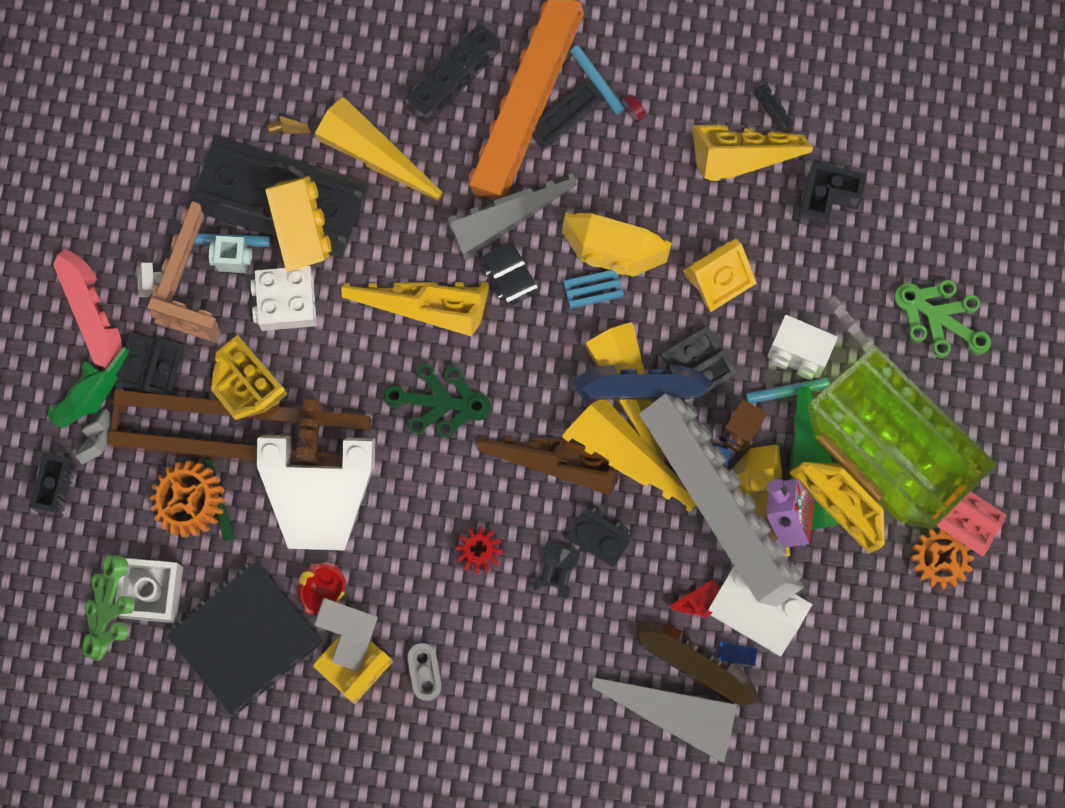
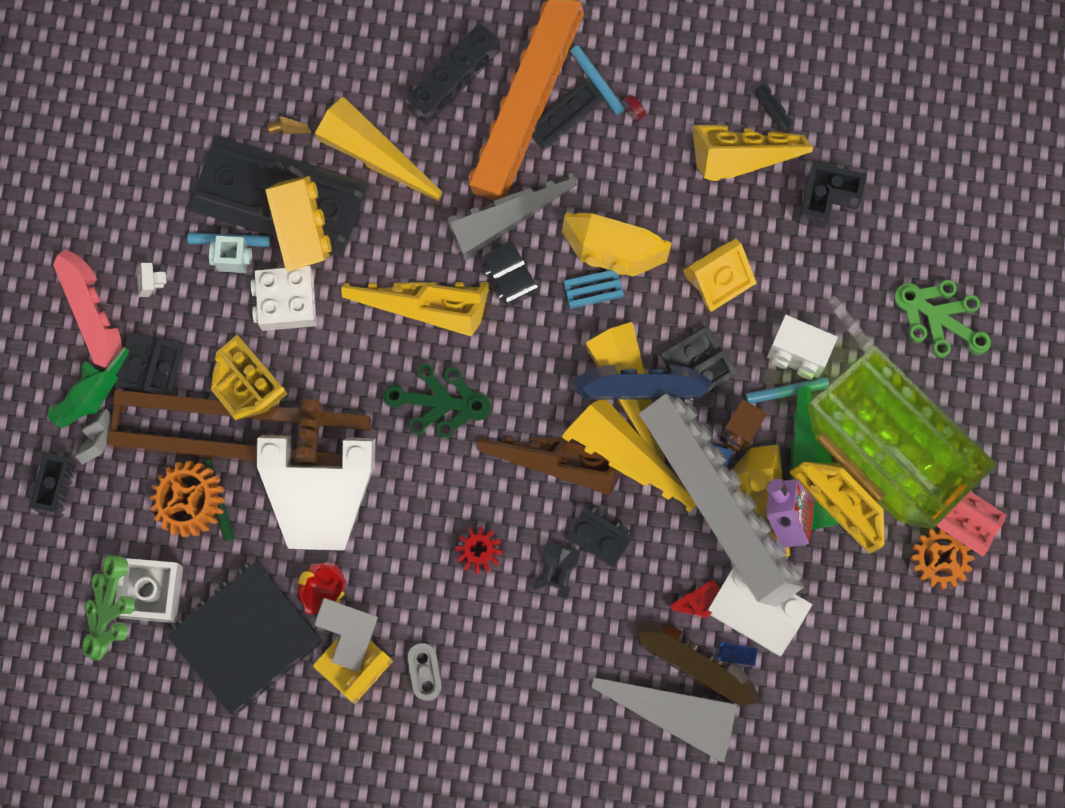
nougat bracket [147,201,221,344] -> none

